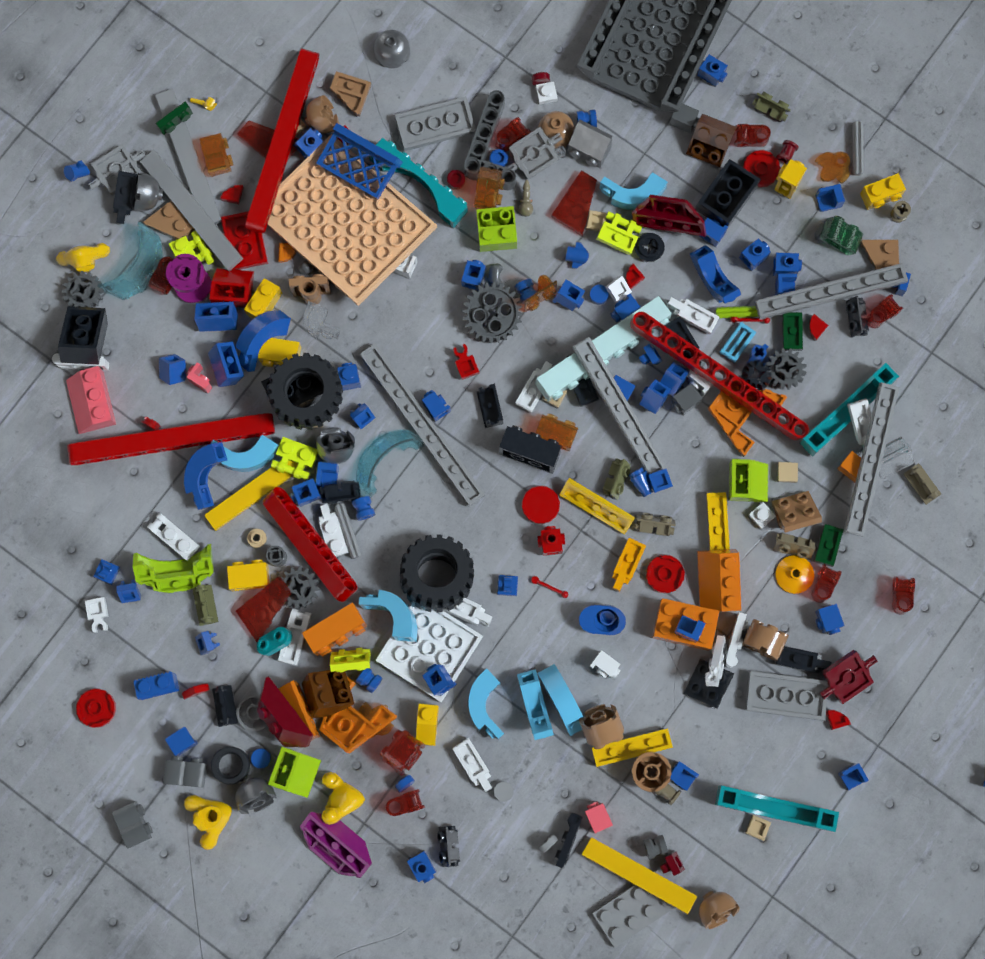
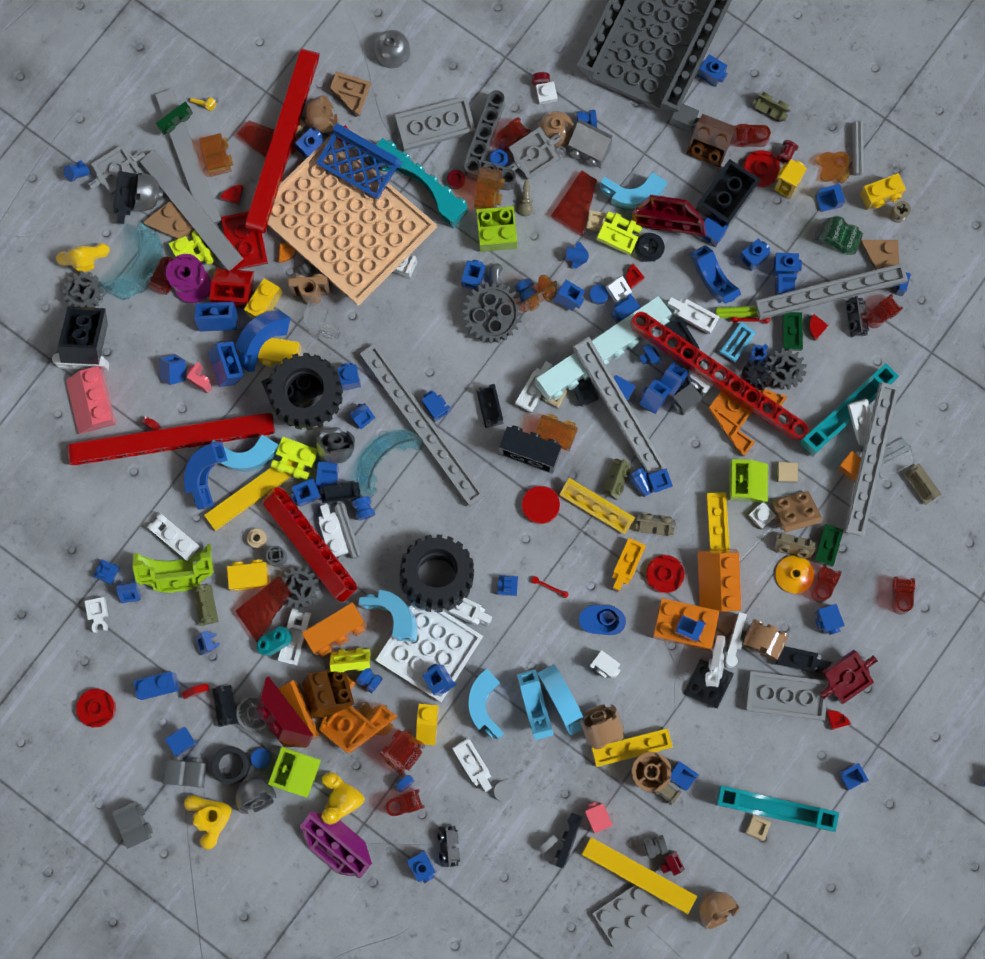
red plate [453,344,480,380] -> none
red brick [537,526,565,556] -> none

